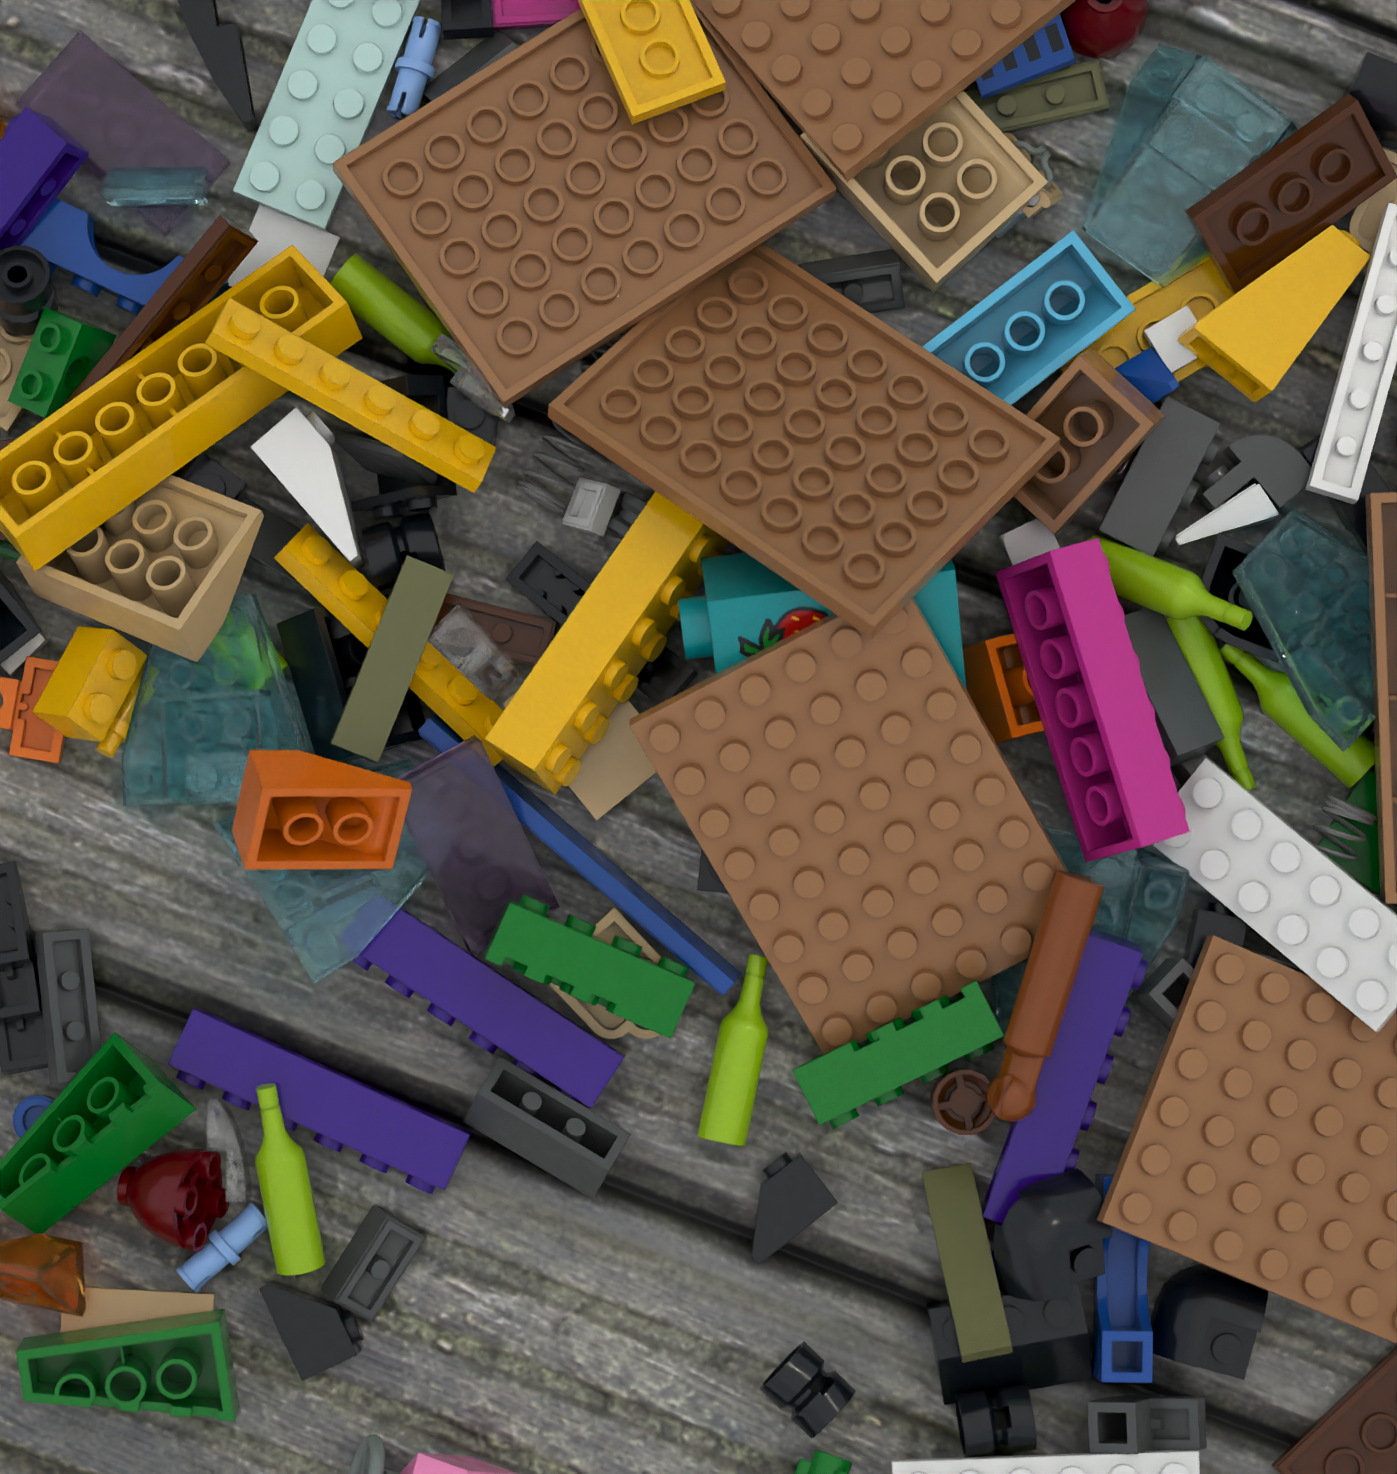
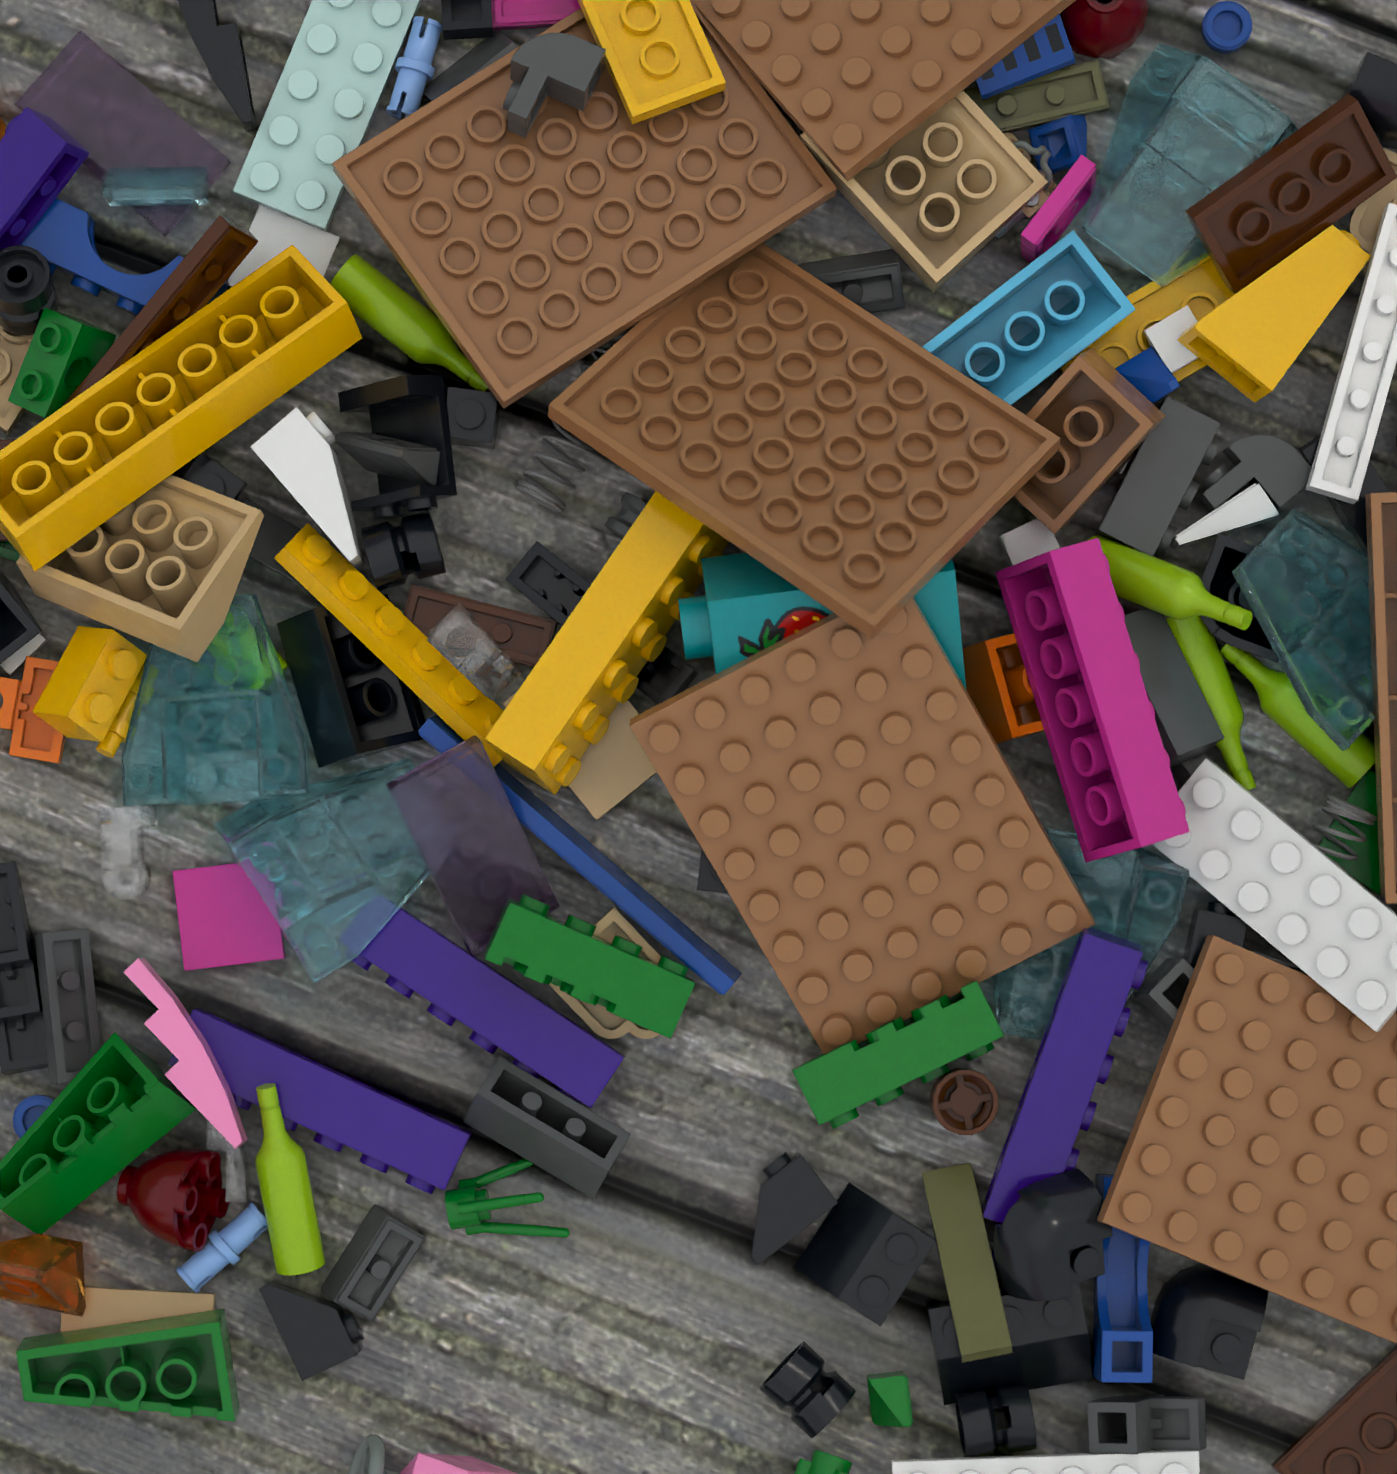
yellow plate [205,298,497,493] -> none
orange slope [232,750,412,870] -> none
olive tile [330,555,454,763] -> none
clear slope [430,333,515,423] -> none
white tile [562,477,621,537] -> none
lime piece [697,954,768,1147] -> none
dark orange piece [987,870,1105,1122] -> none
none -> clear leg [100,806,157,900]
none -> bright pink slope [123,958,248,1149]
none -> dark pink tile [173,859,286,971]
none -> green plant [445,1158,570,1238]
none -> dark grey brick [503,33,606,138]
none -> black slope [794,1182,936,1326]
none -> green slope [867,1371,913,1427]
none -> dark pink tile [1020,154,1096,263]
none -> blue slope [1028,115,1087,175]
none -> blue tile [1201,1,1252,54]

